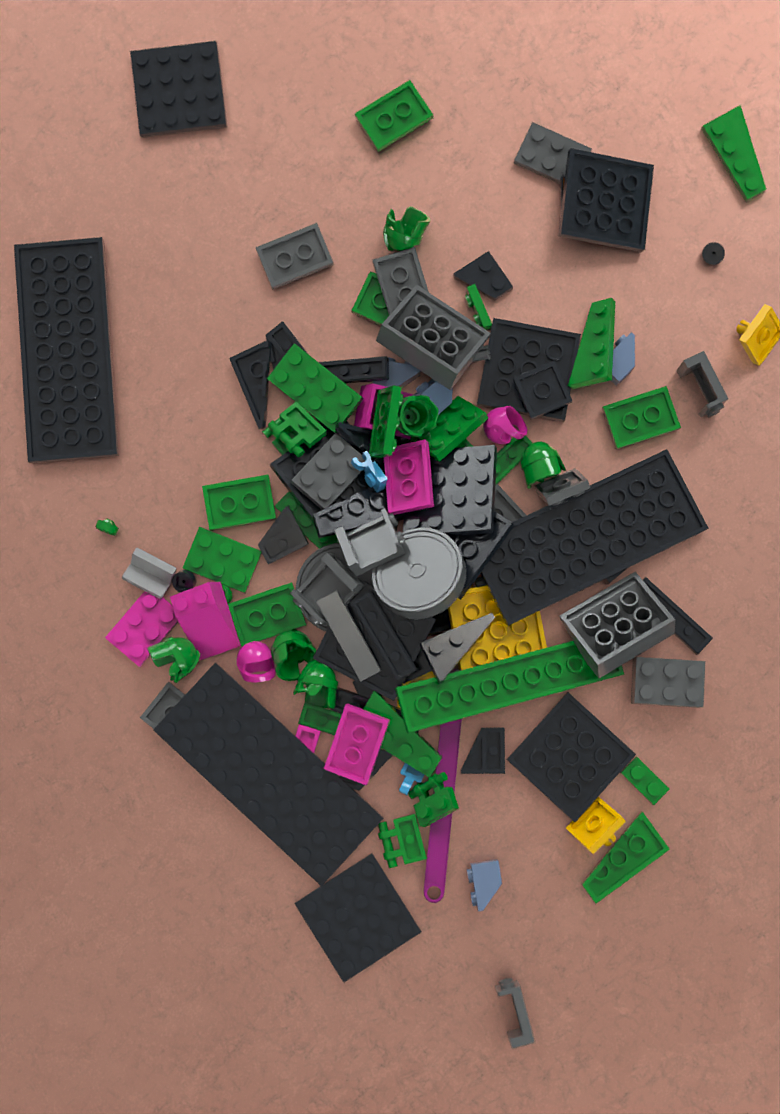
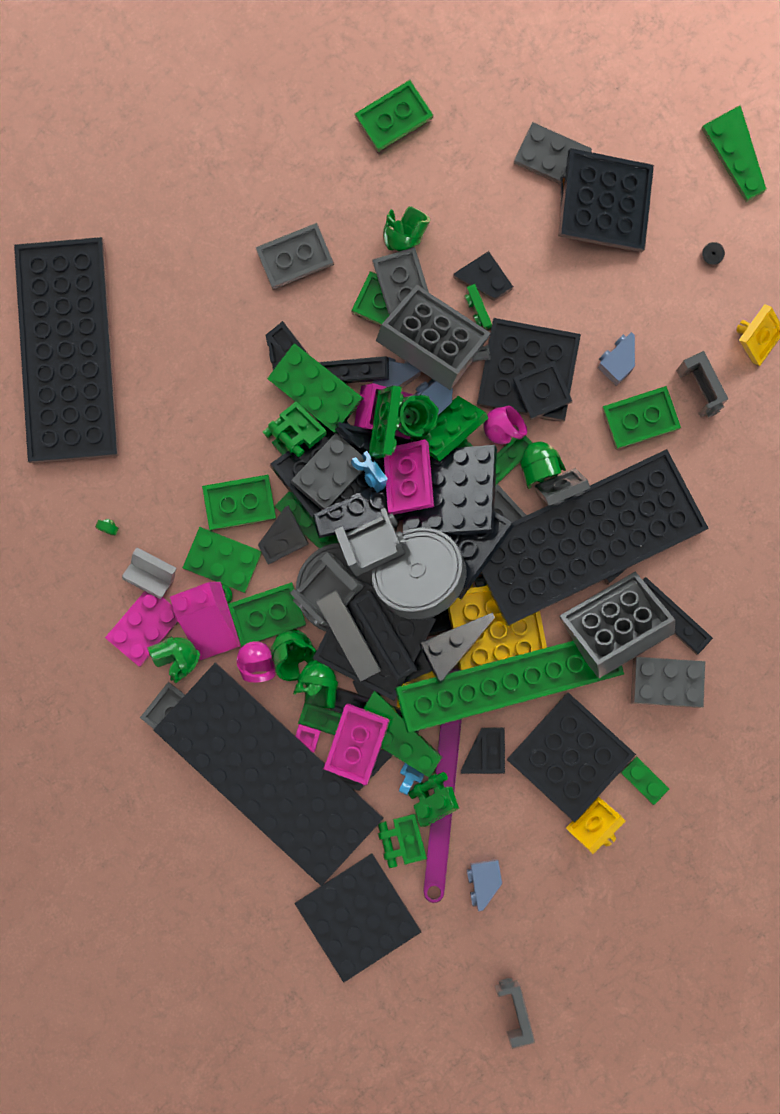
black plate [130,40,227,137] -> none
black tile [172,570,196,593] -> none
black wing [229,340,271,430] -> none
green wing [568,298,616,389] -> none
green wing [581,811,670,904] -> none

